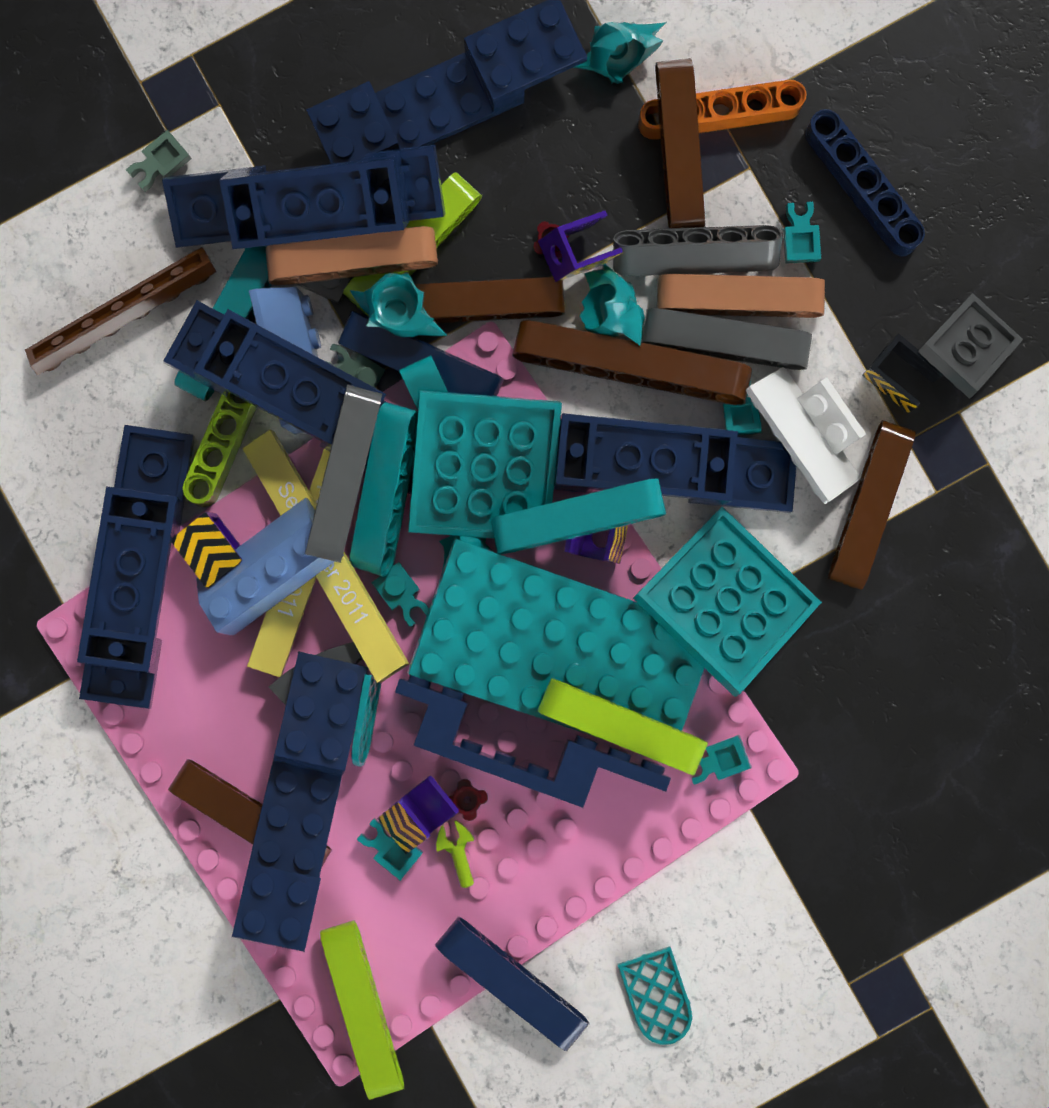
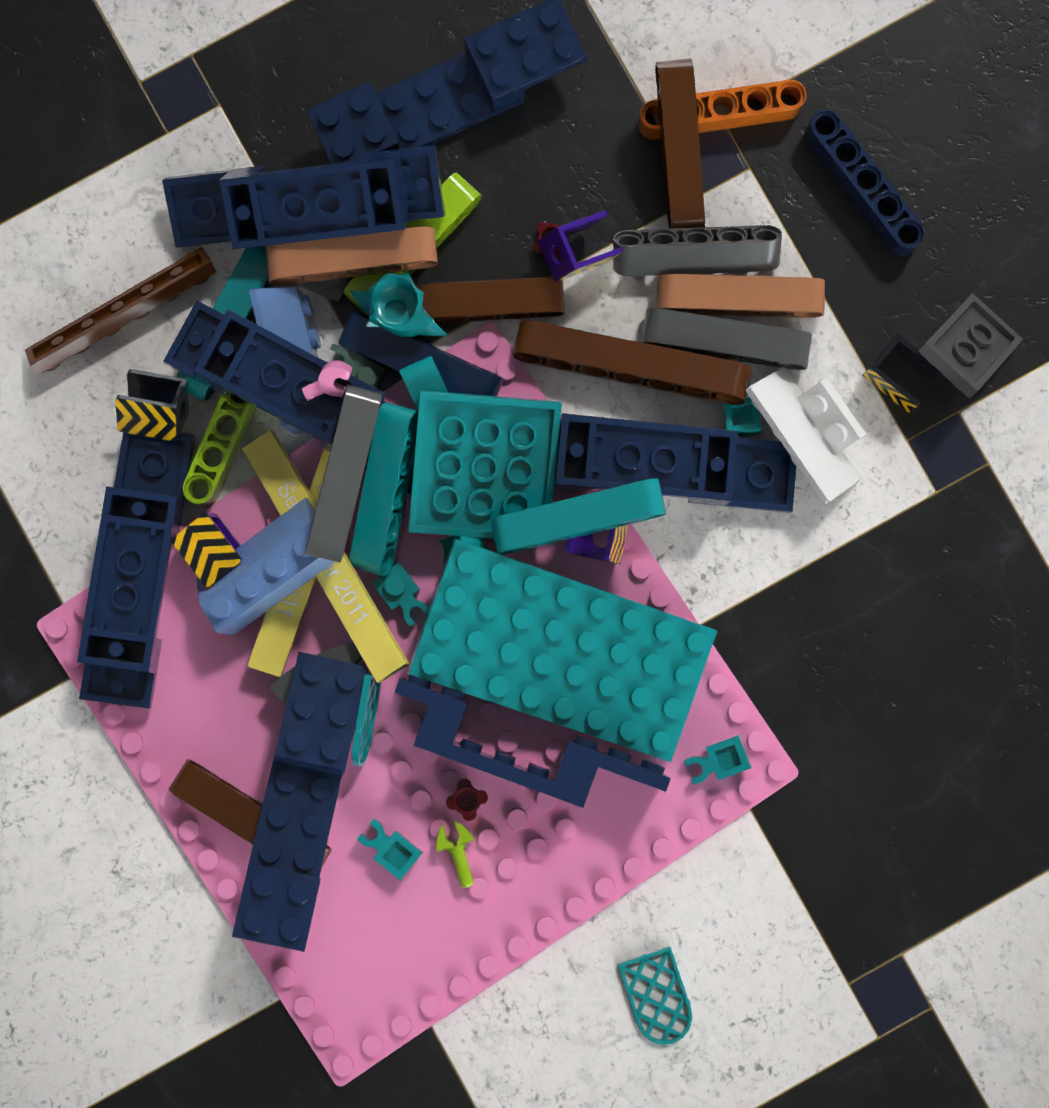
sand green plate [126,130,192,192] -> none
lime beam [320,920,404,1100] -> none
dark purple piece [377,776,459,854] -> none
dark blue beam [435,917,590,1051] -> none
lime beam [538,678,708,775] -> none
teal hair [573,22,667,84] -> none
teal hair [579,264,645,346] -> none
teal plate [633,507,822,697] -> none
teal plate [783,202,821,264] -> none
reddish brown beam [828,420,916,590] -> none
none -> piece [115,369,189,442]
none -> bright pink piece [302,360,352,401]

